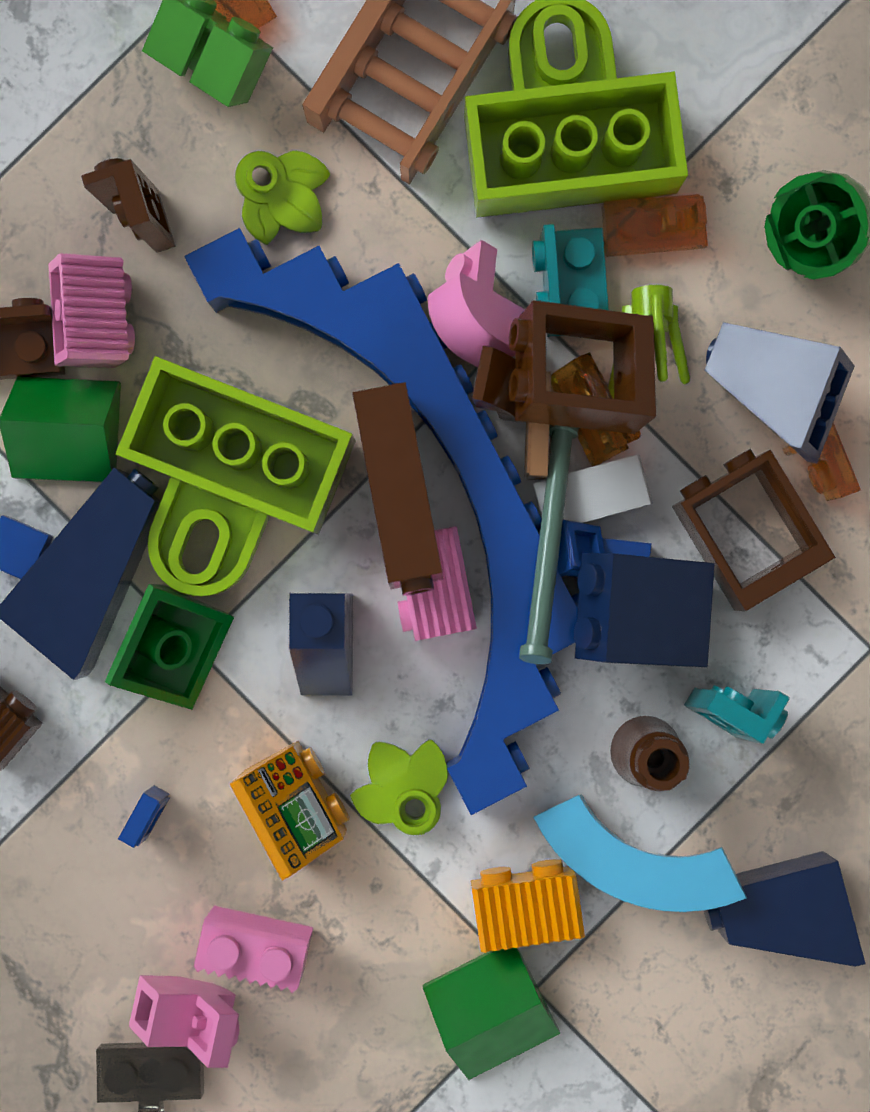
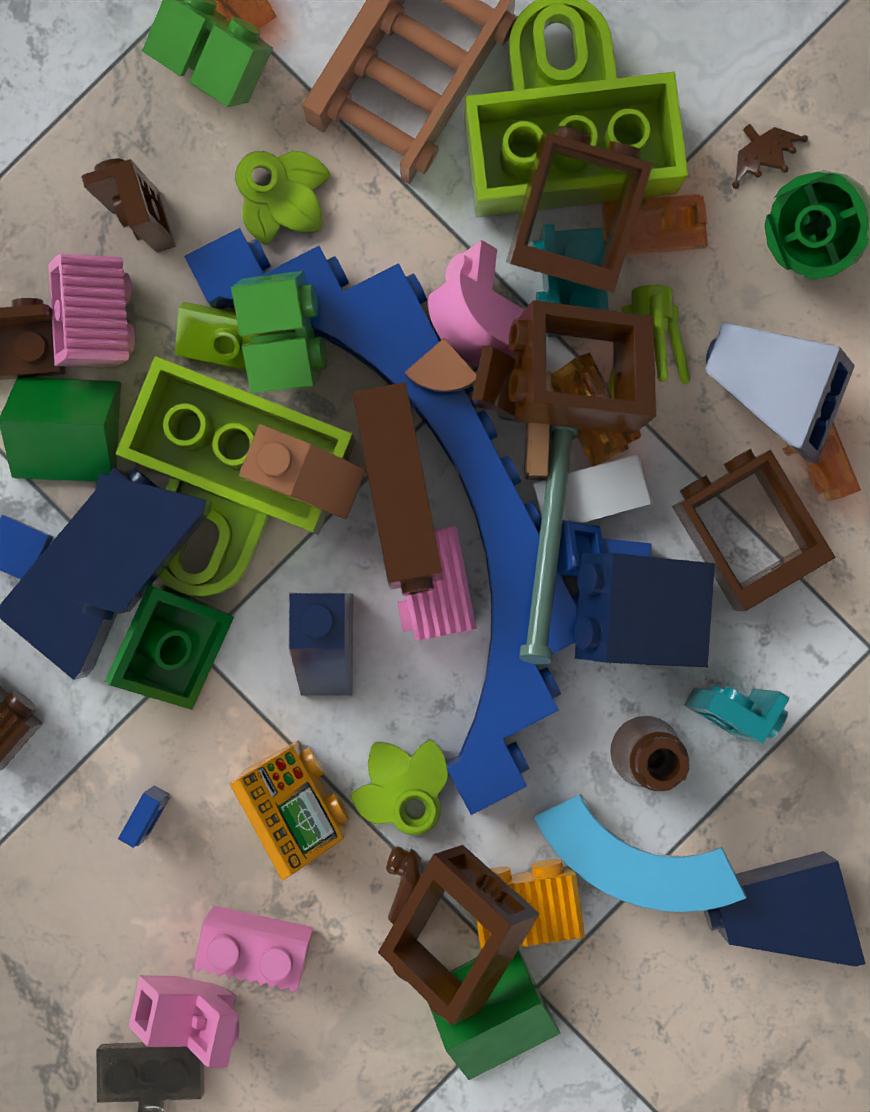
none -> dark blue slope [67,473,213,620]
none -> lime plate [175,302,283,370]
none -> bright green piece [231,271,327,393]
none -> nougat slope [238,424,366,520]
none -> reddish brown window [378,845,540,1026]
none -> reddish brown arm [386,846,422,924]
none -> nougat tile [404,338,477,392]
none -> reddish brown window [506,126,653,293]
none -> reddish brown piece [732,124,808,189]

